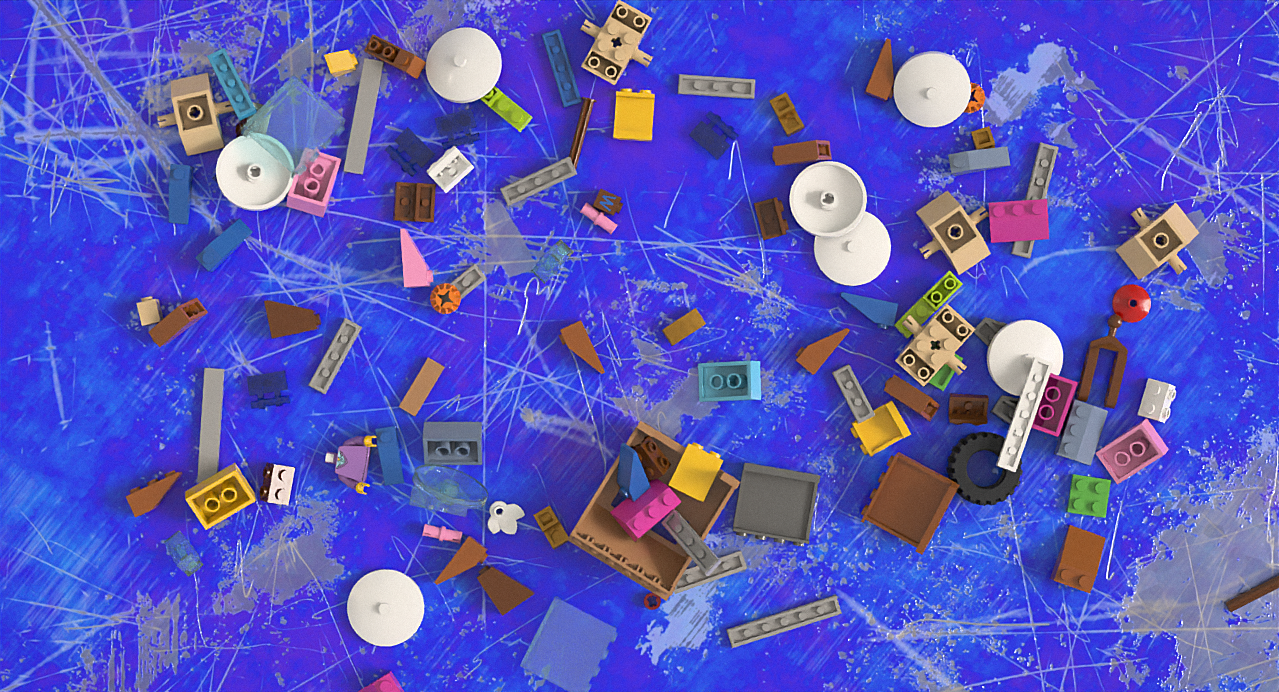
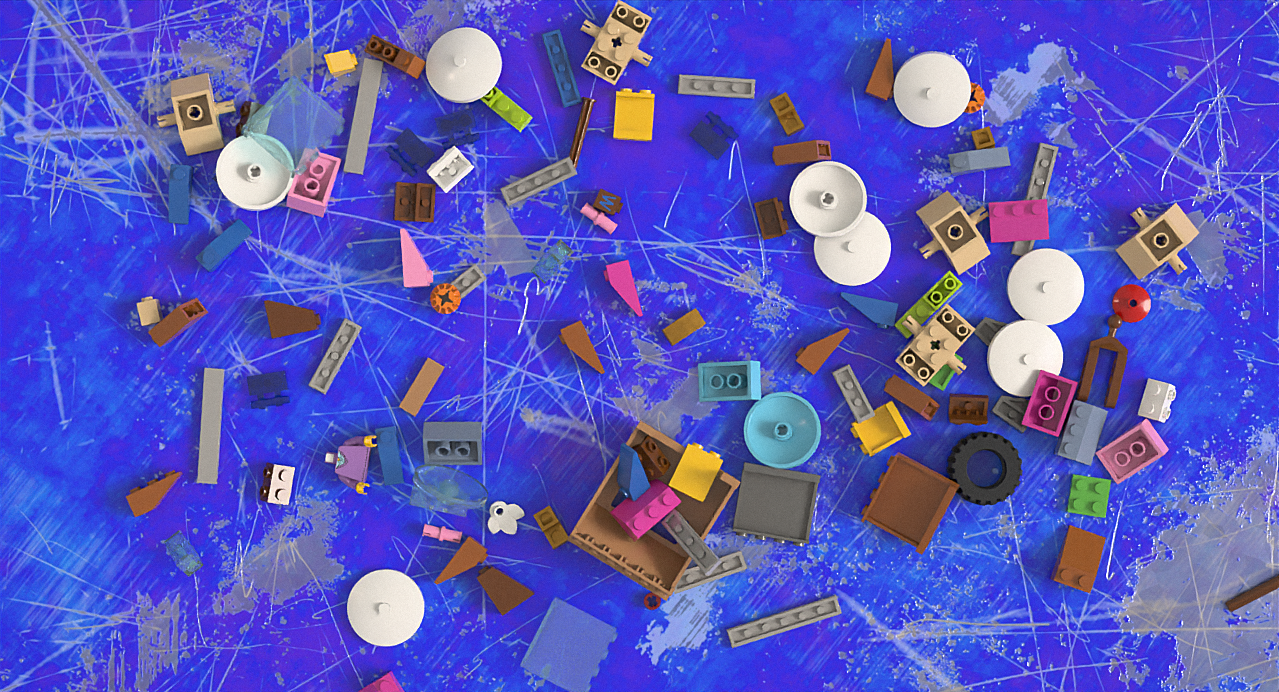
yellow brick [185,463,256,530] -> none
dark azure plate [207,48,257,121] -> none
white plate [996,356,1054,472] -> none
none -> dark pink slope [603,260,643,317]
none -> medium azure dish [744,392,821,469]
none -> white dish [1007,248,1084,325]

